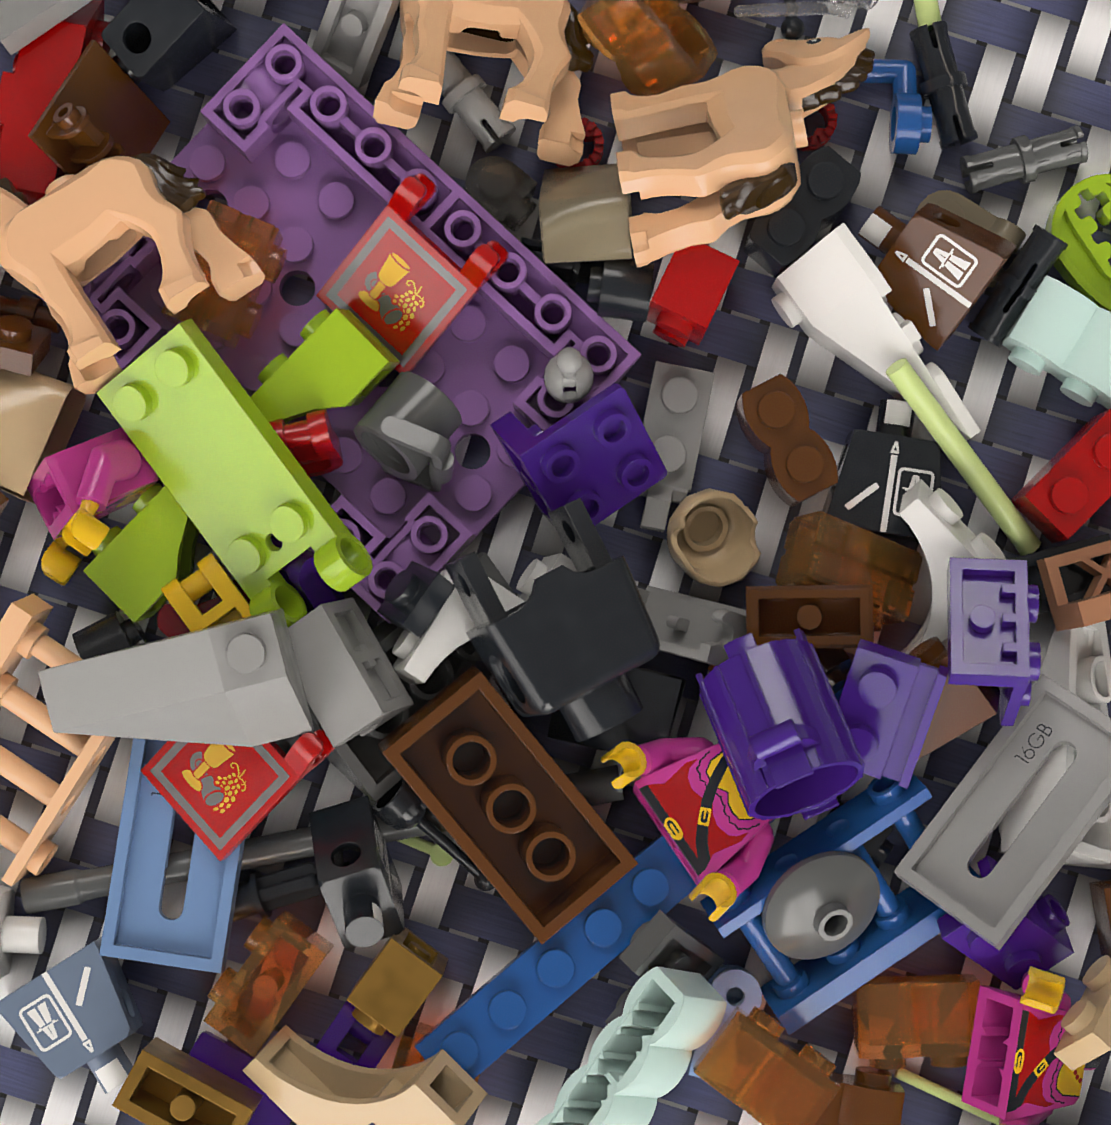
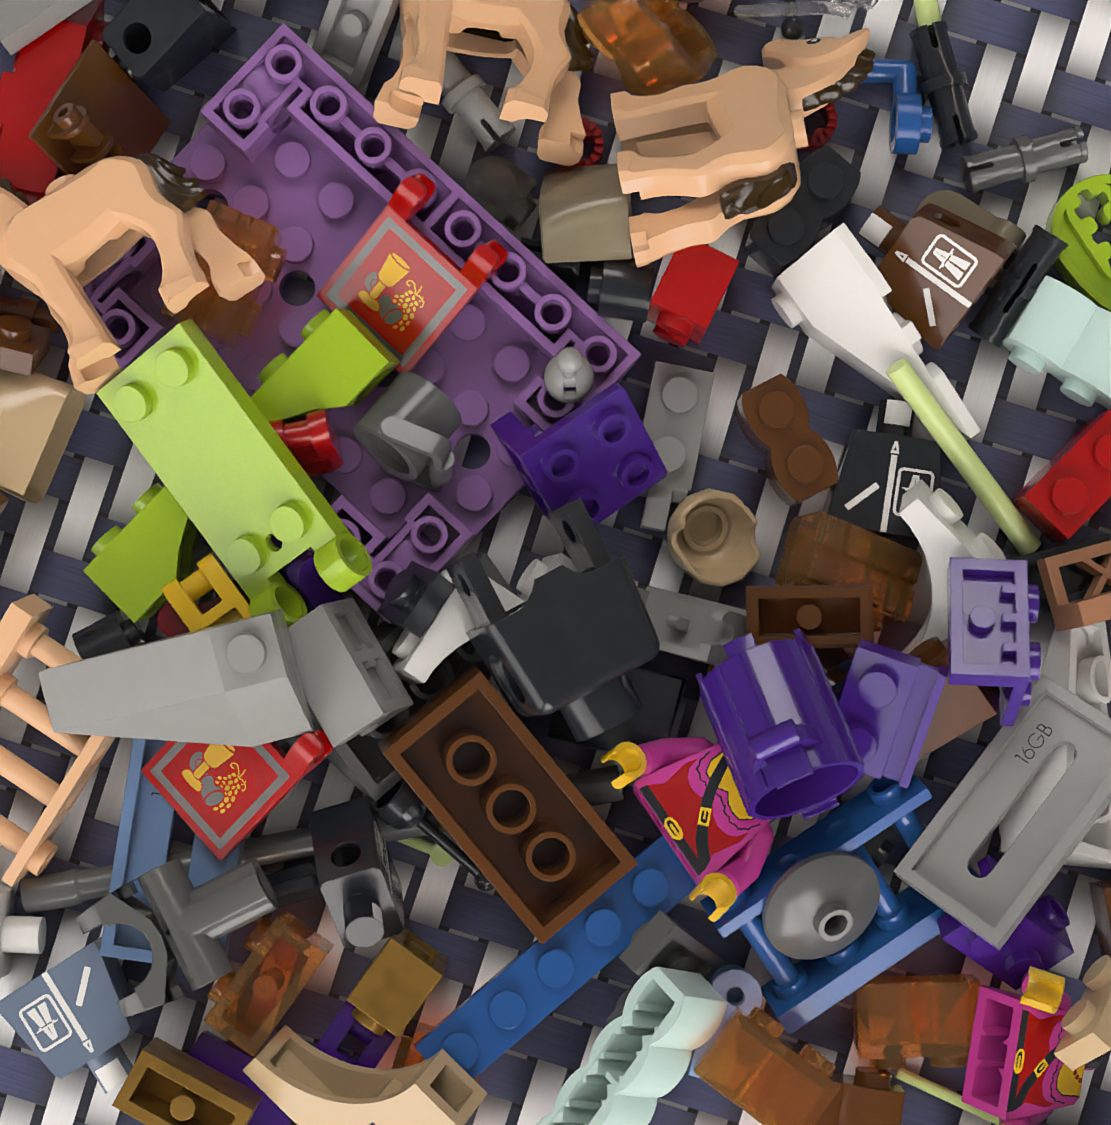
dark pink torso [27,427,159,586] -> none
none -> dark grey connector [76,857,278,1017]

